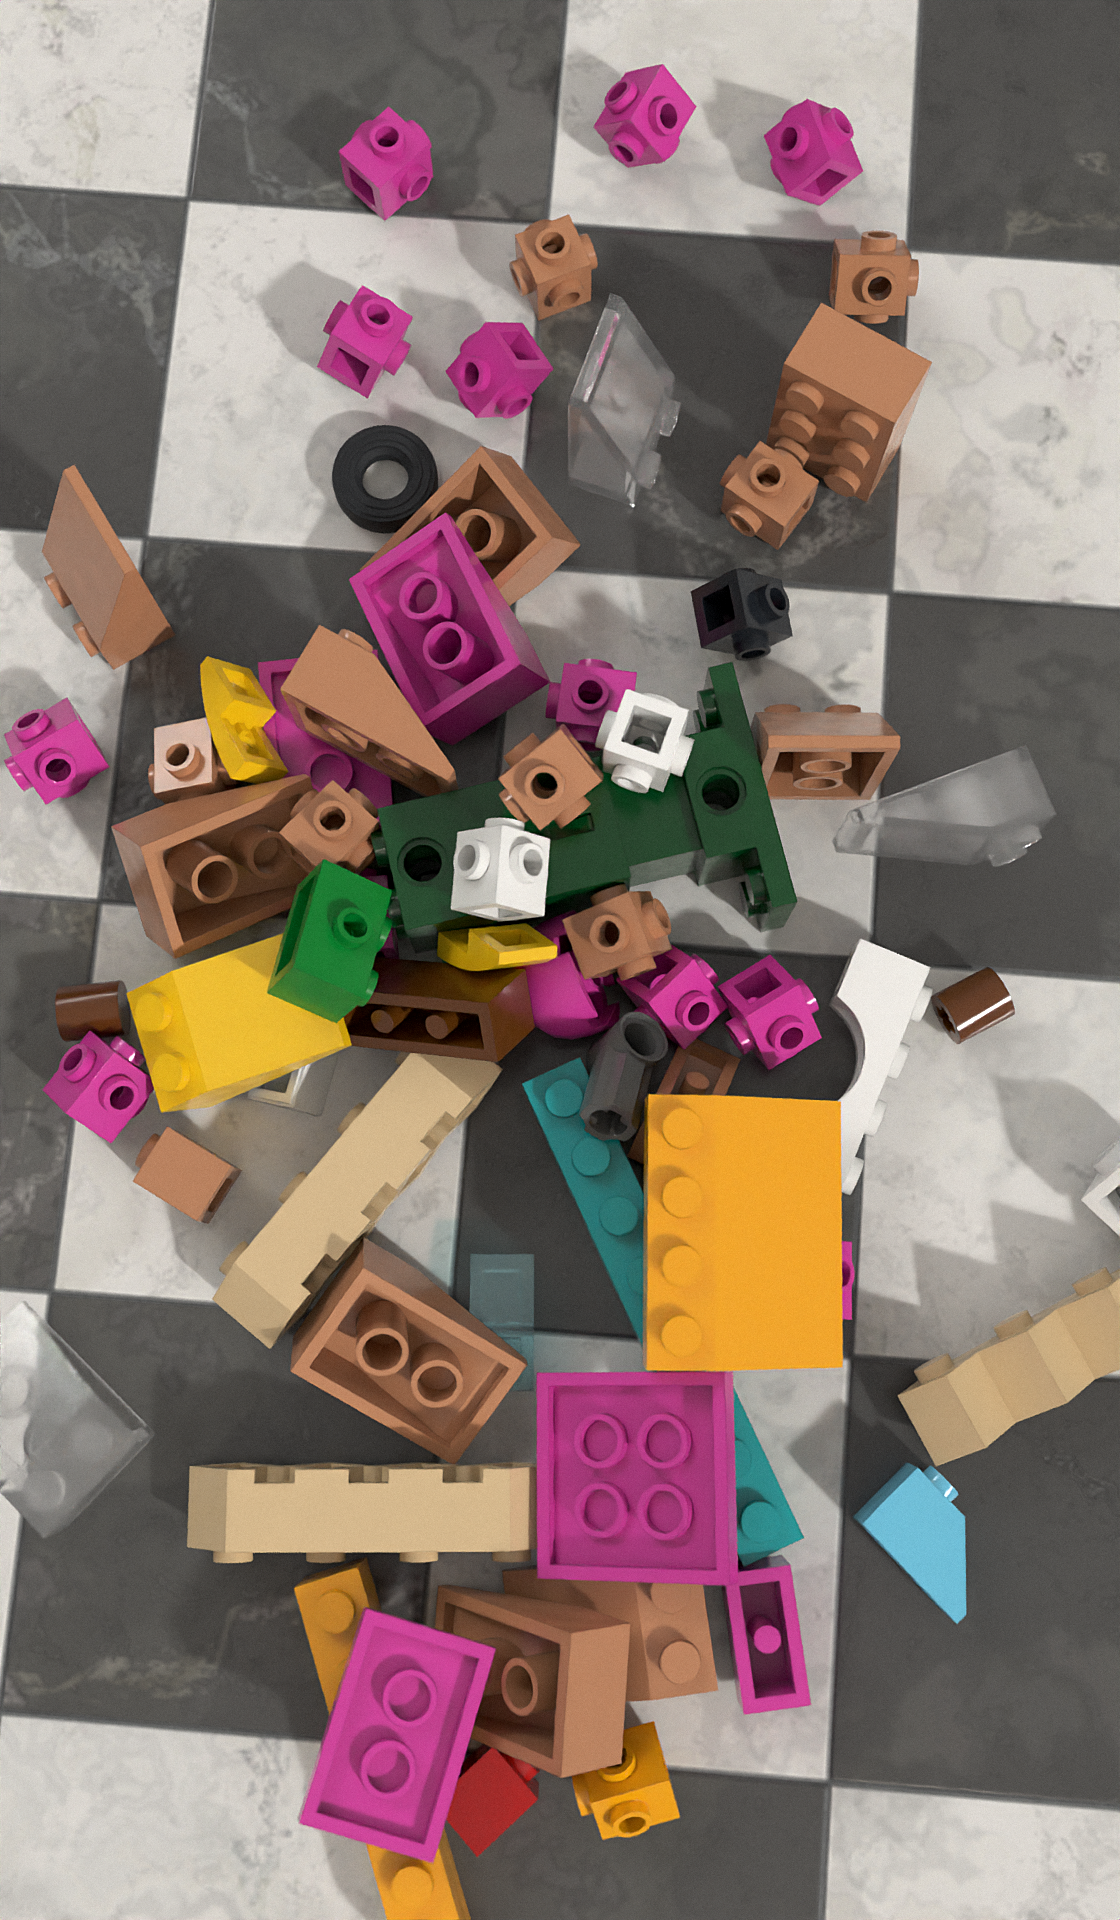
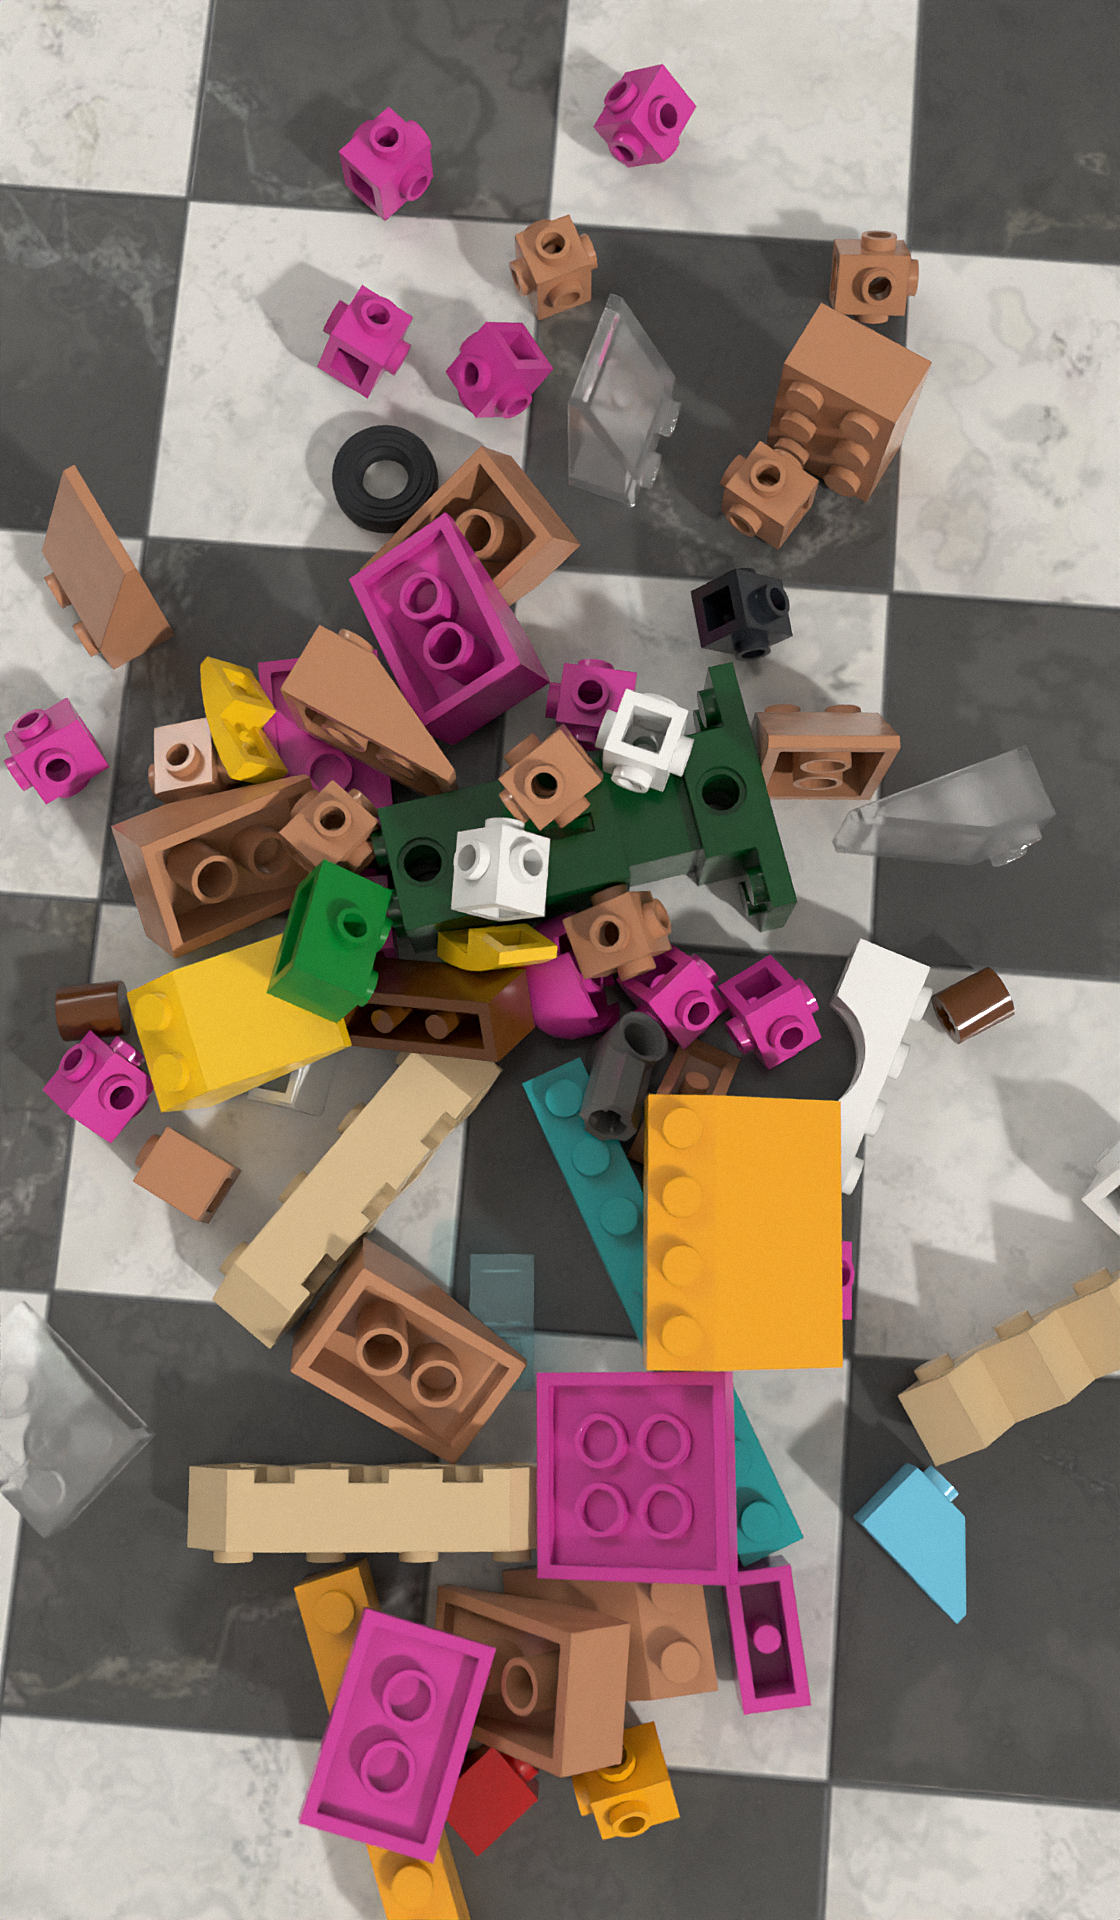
dark pink brick [764,99,863,206] -> none

